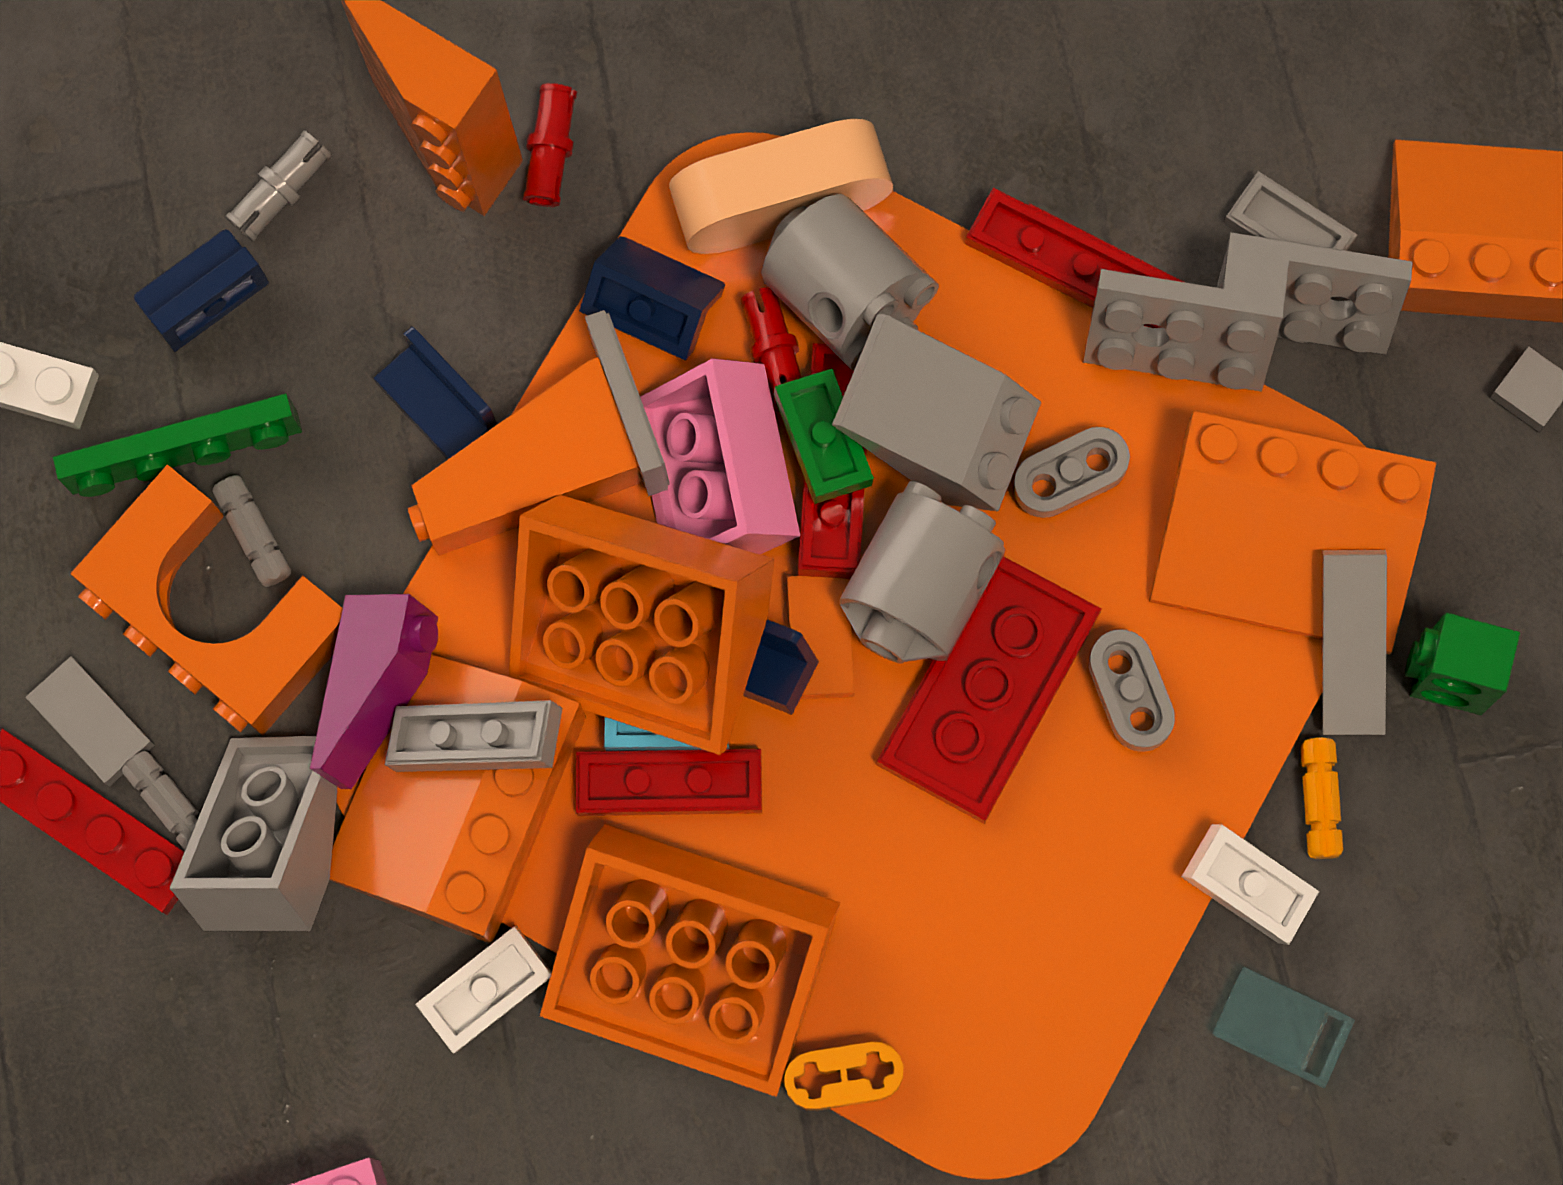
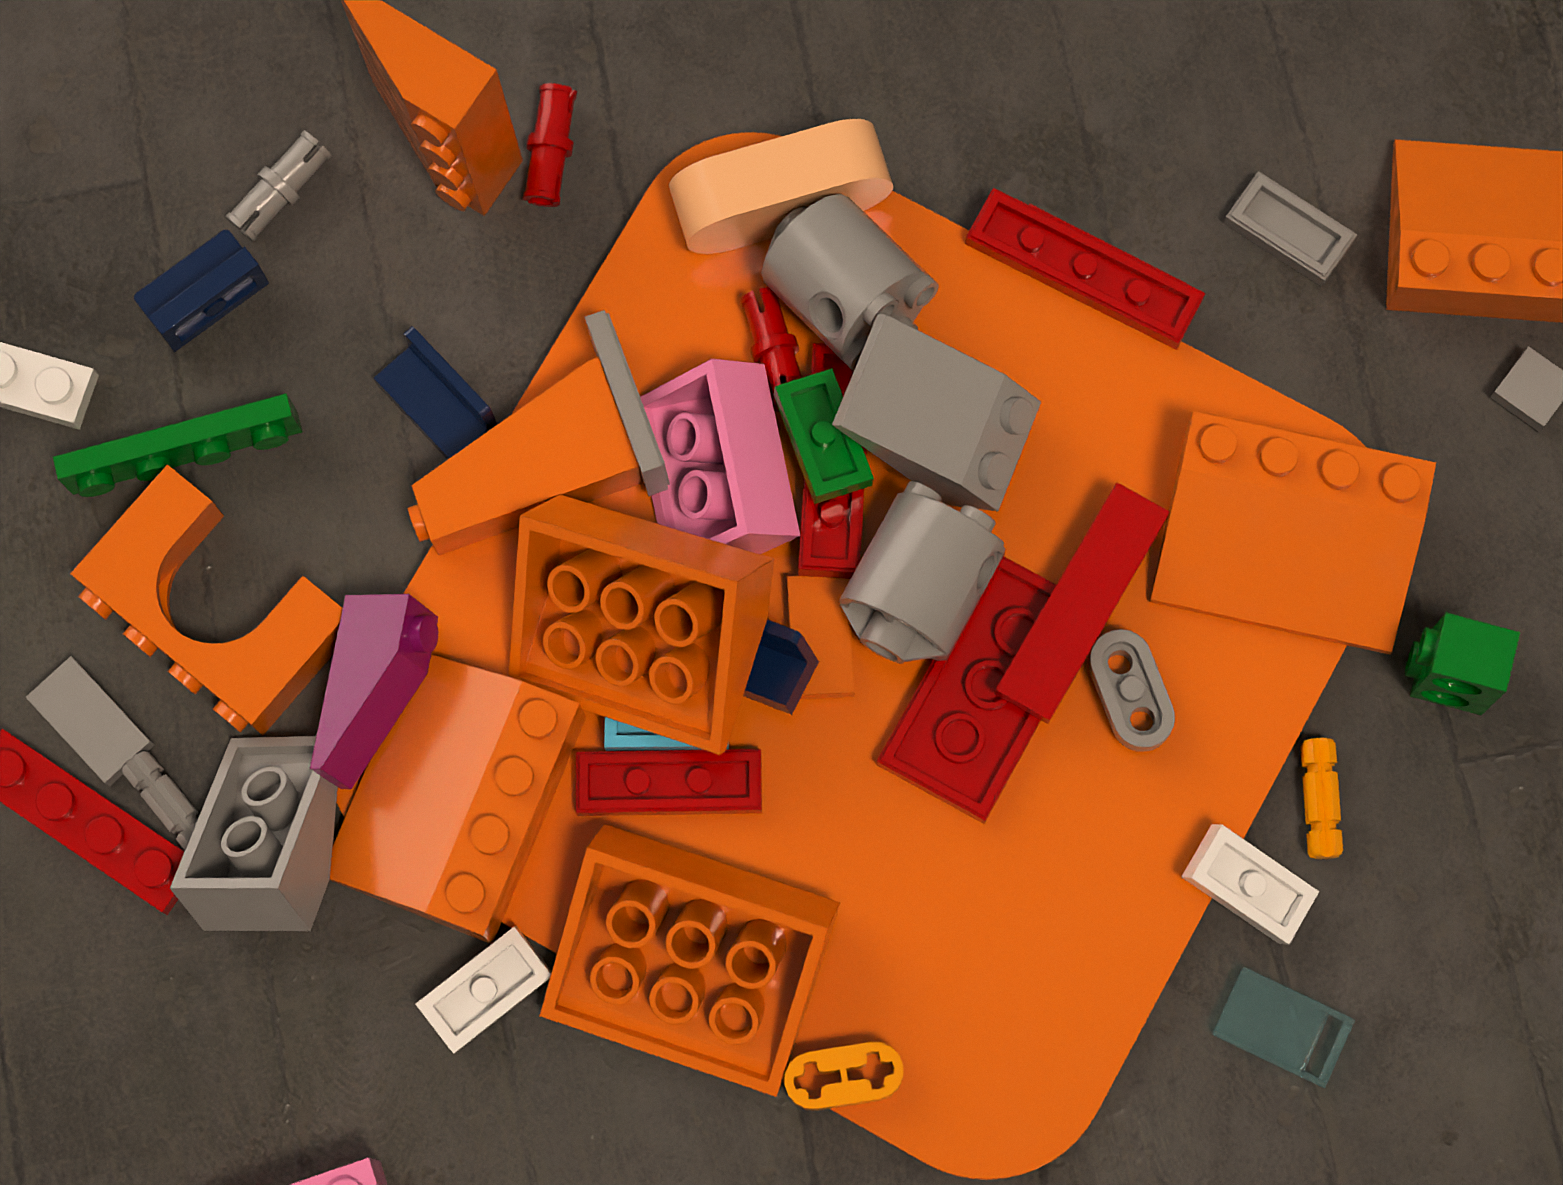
light grey axle [213,475,291,587] -> none
light grey tile [385,700,563,772] -> none
dark blue panel [579,237,725,361] -> none
light grey plate [1013,427,1130,518] -> none
light grey bracket [1083,232,1413,392] -> none
light grey tile [1322,550,1387,735] -> none
none -> red tile [994,482,1170,724]

